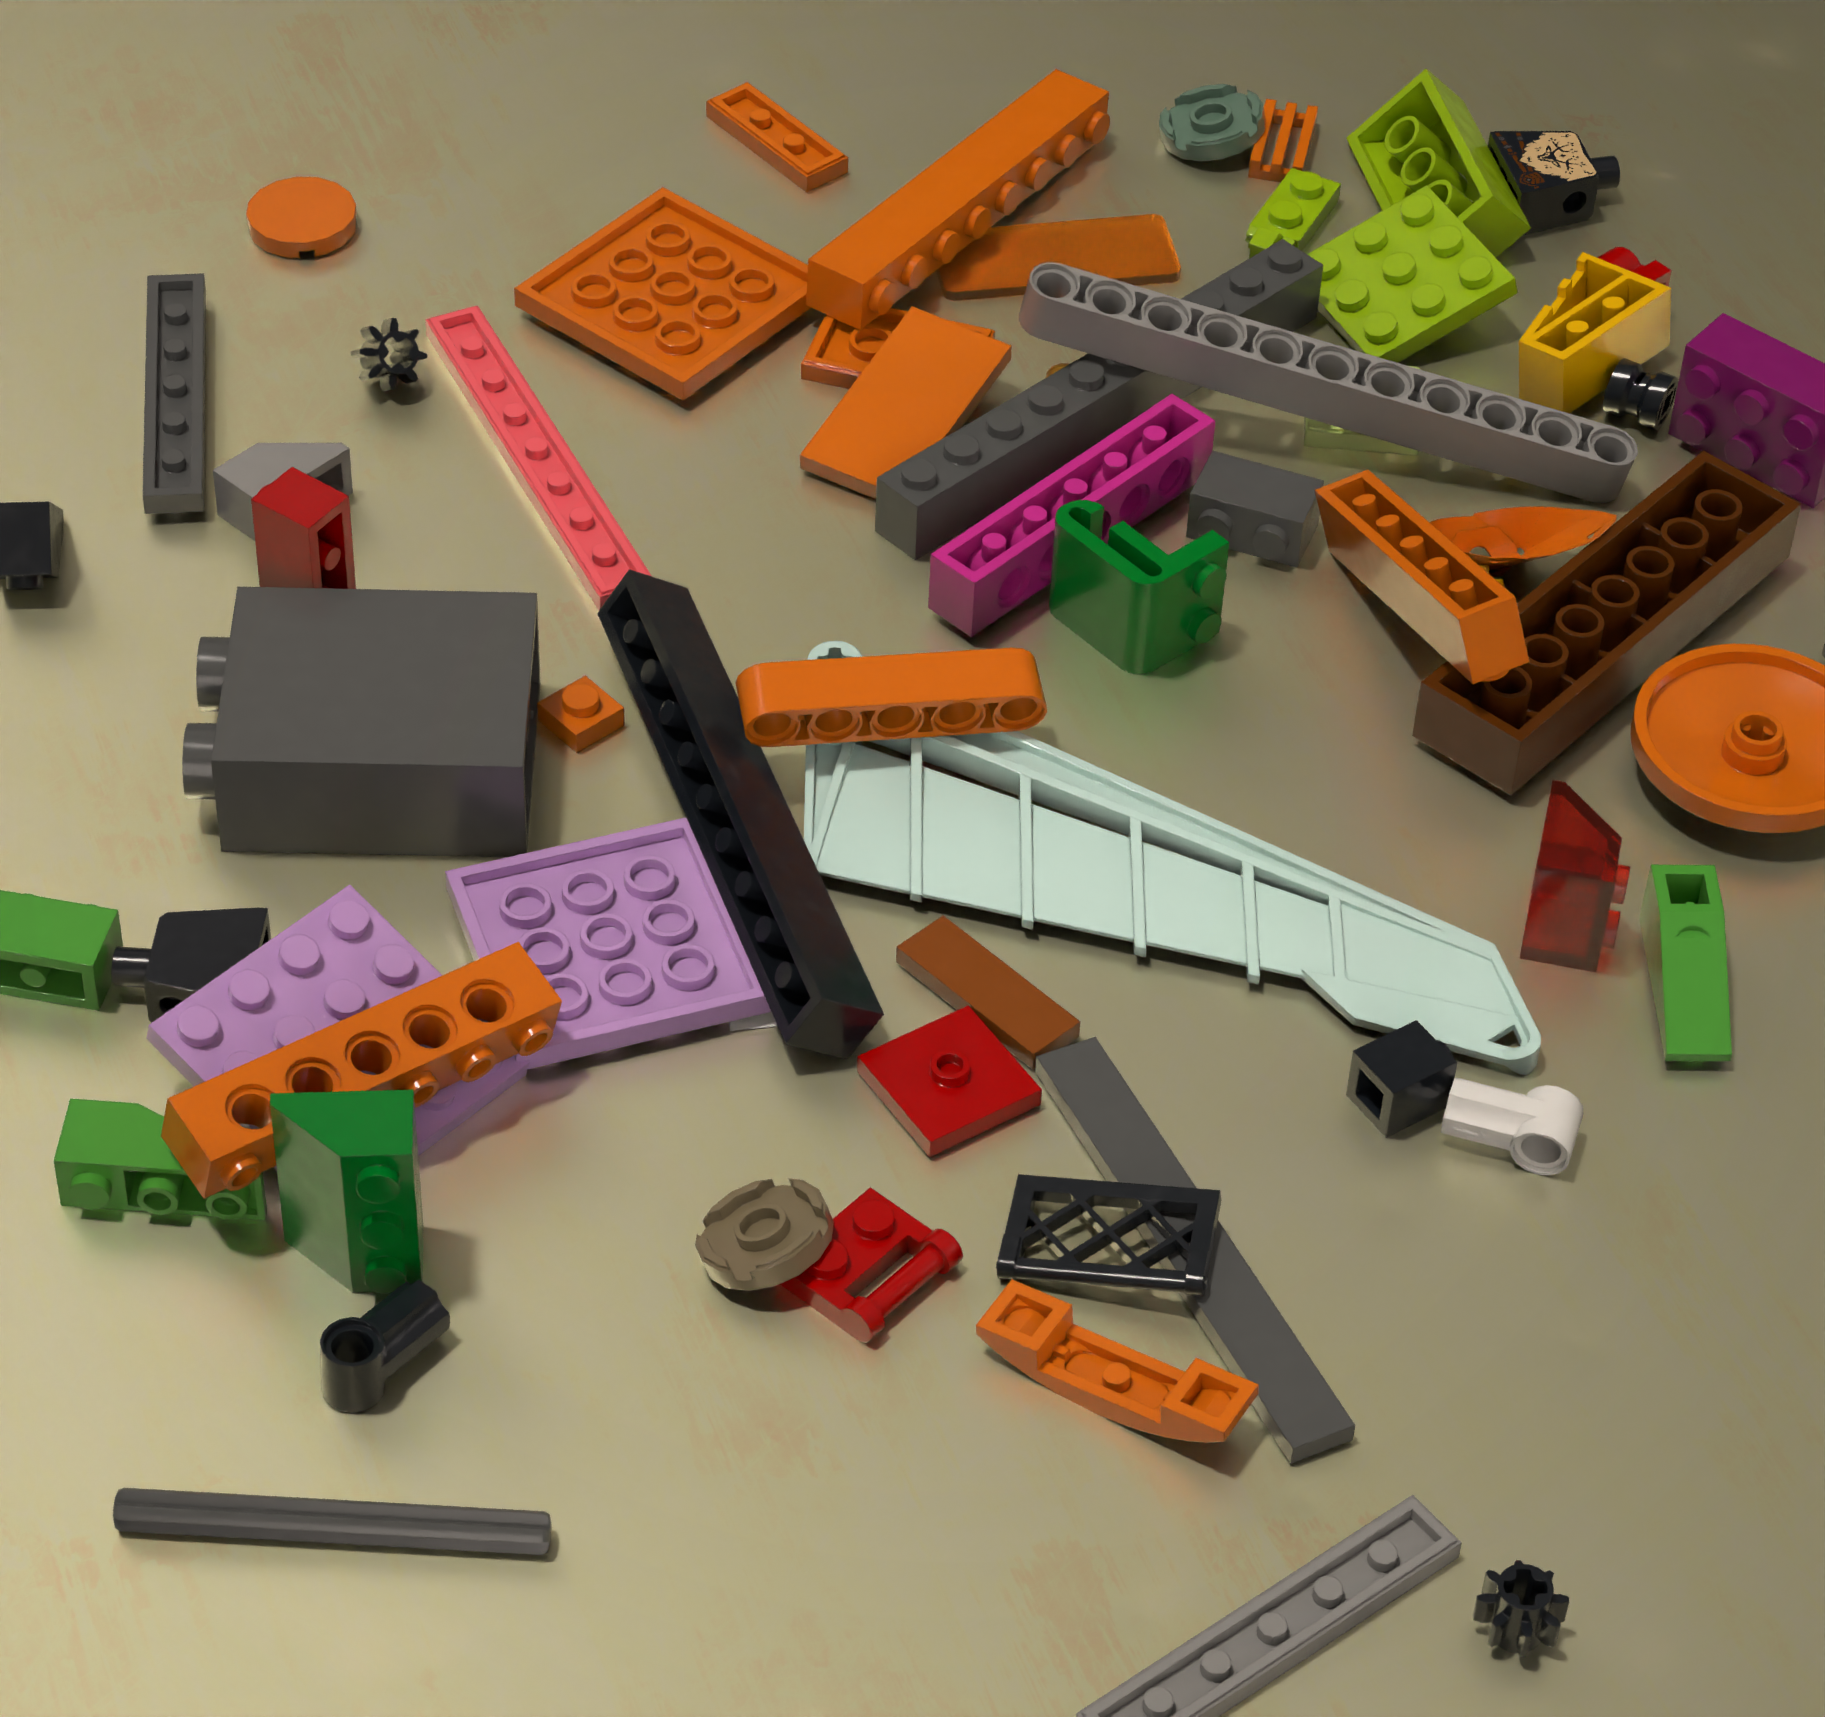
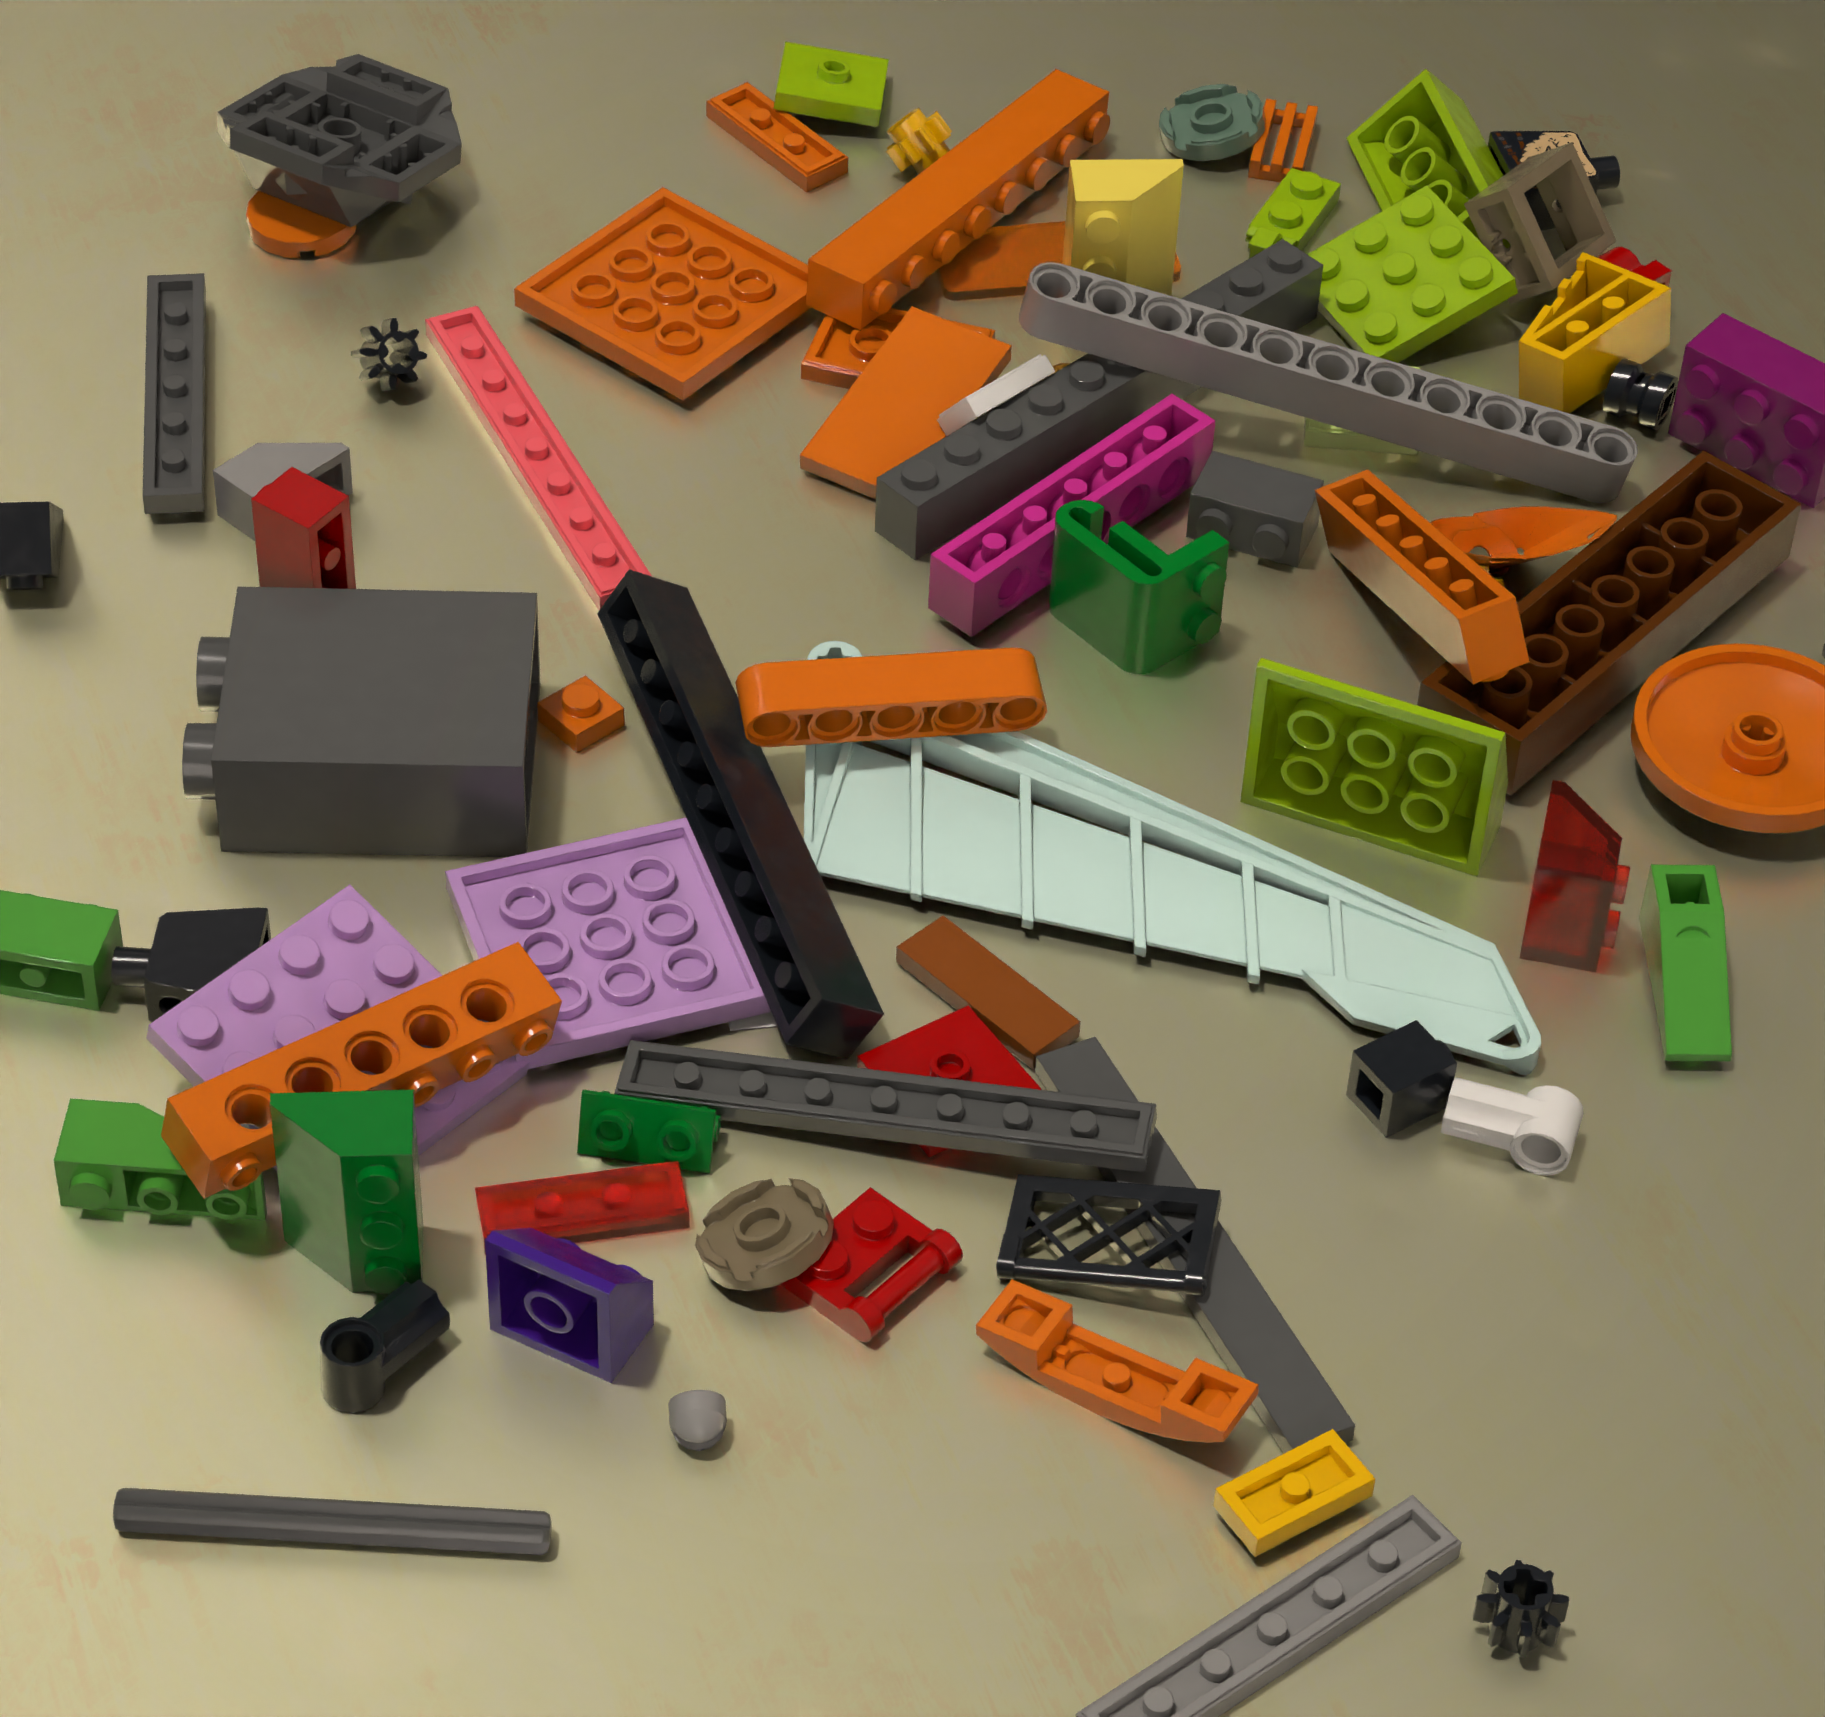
none -> dark grey piece [217,54,462,227]
none -> clear red tile [475,1161,690,1255]
none -> dark purple slope [485,1228,654,1384]
none -> green hinge [577,1089,721,1173]
none -> dark grey tile [614,1040,1157,1173]
none -> light grey hinge [668,1390,727,1451]
none -> lime plate [773,41,889,127]
none -> yellow gear [886,108,952,174]
none -> white tile [937,354,1055,436]
none -> light yellow slope [1063,159,1184,296]
none -> yellow plate [1213,1429,1375,1557]
none -> lime slope [1240,658,1508,877]
none -> dark tan window [1464,142,1616,304]

